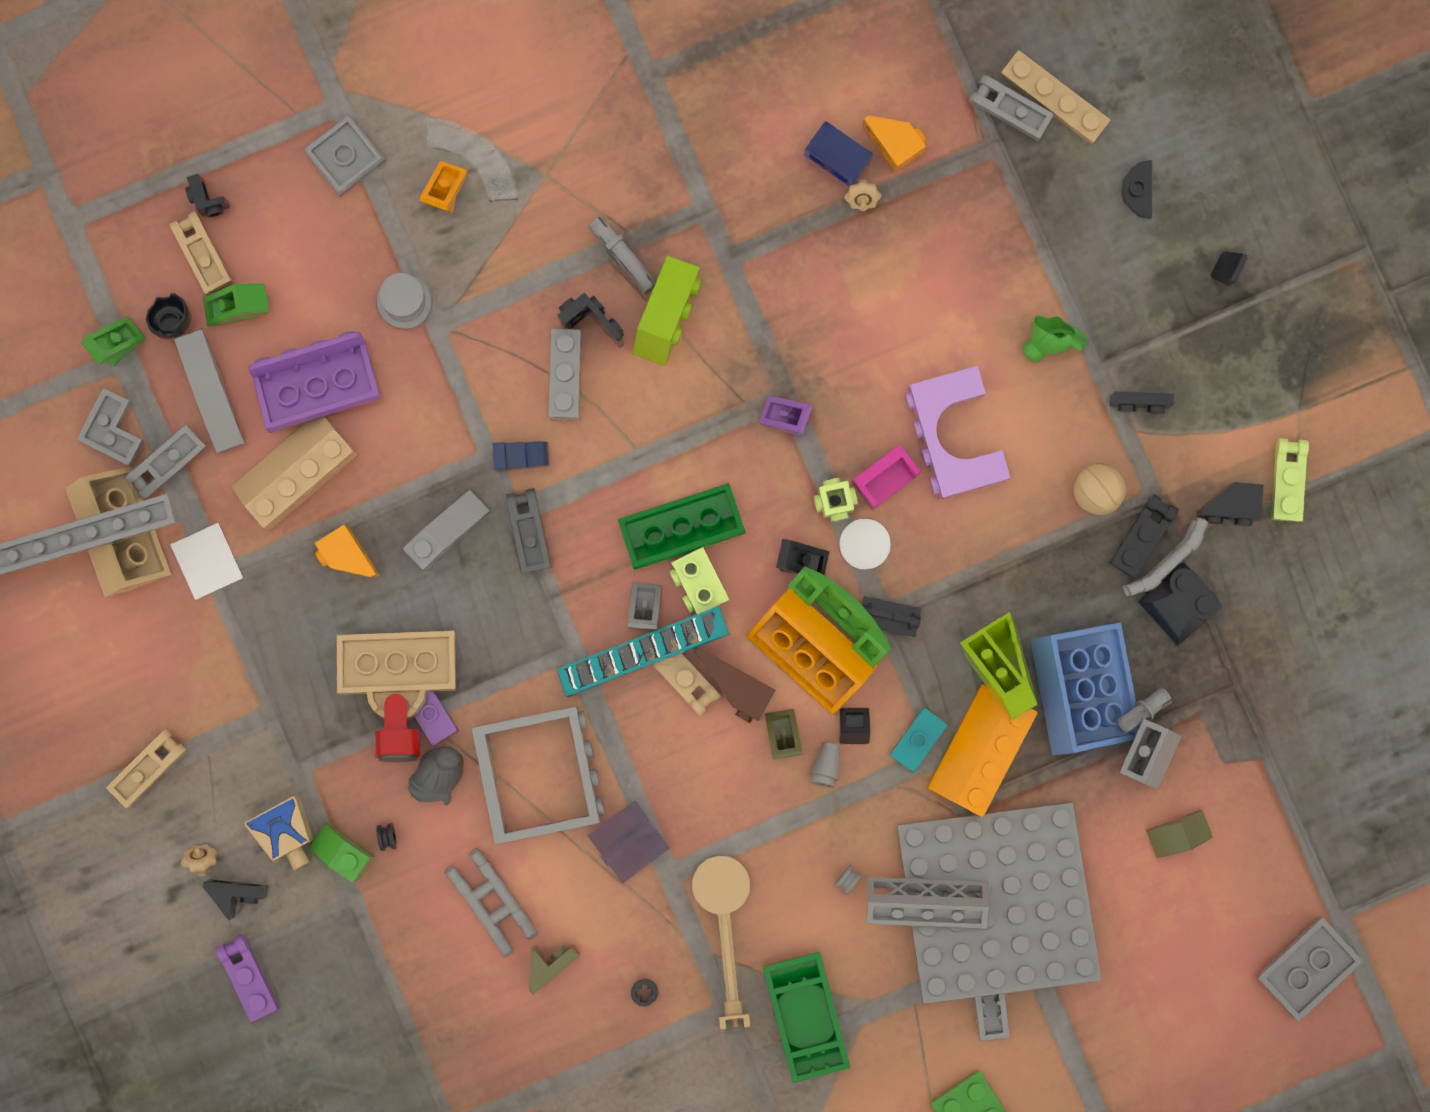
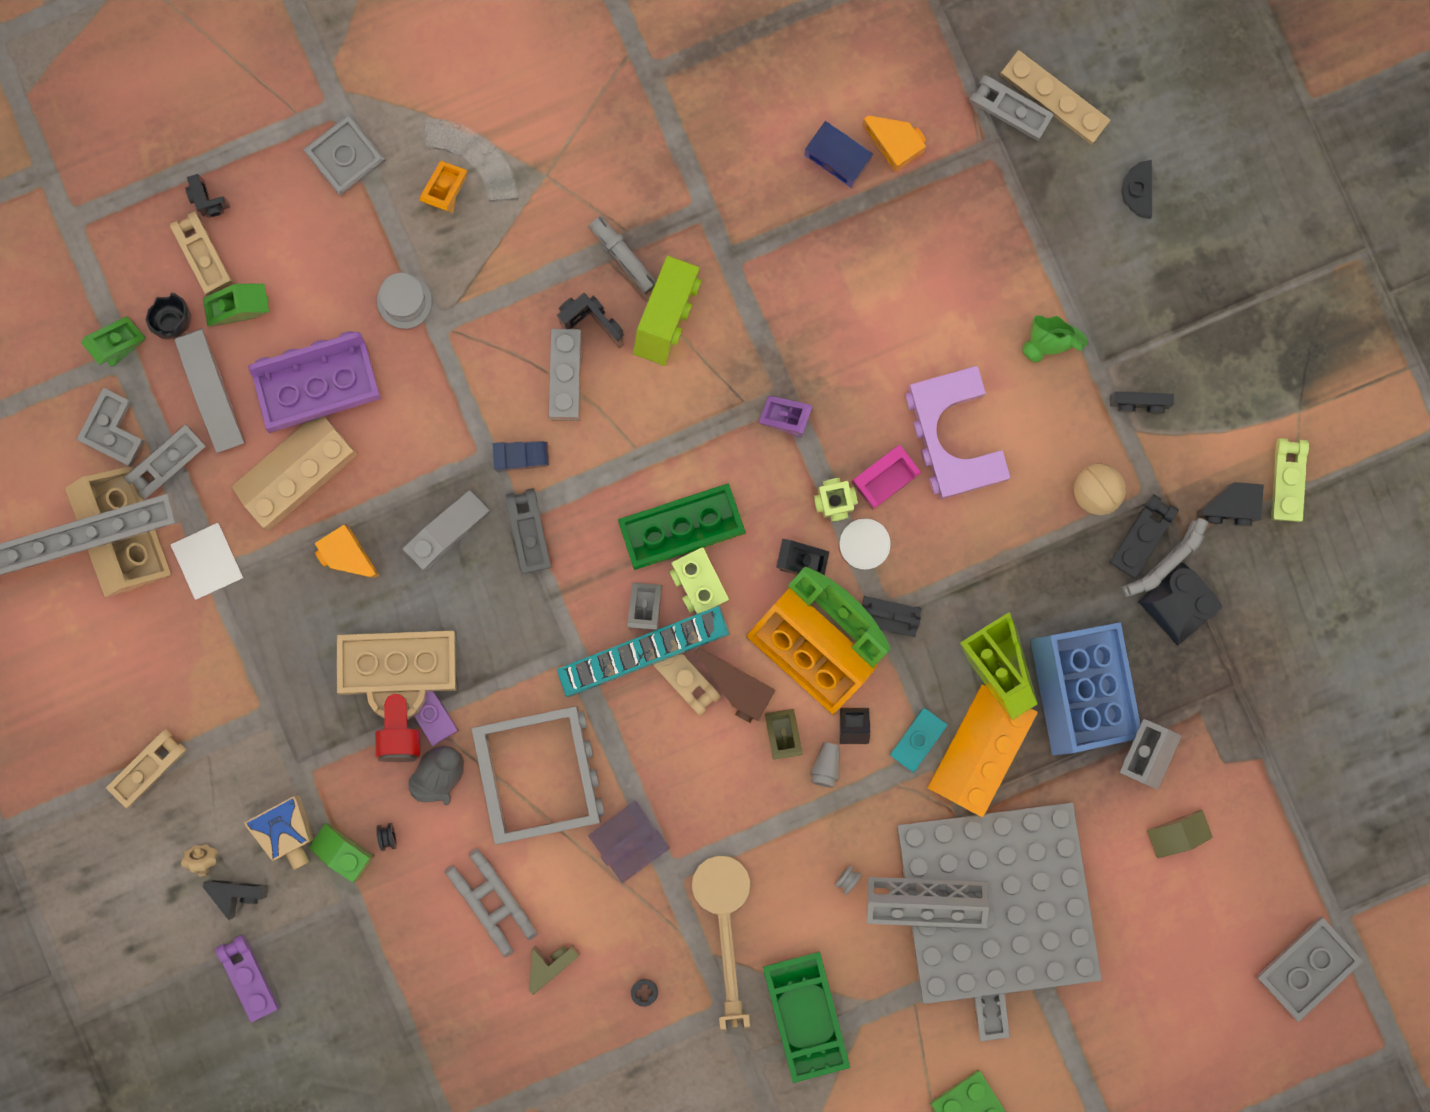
tan piece [844,179,882,212] -> none
light grey axle [1117,688,1172,733] -> none
black slope [1211,252,1248,286] -> none

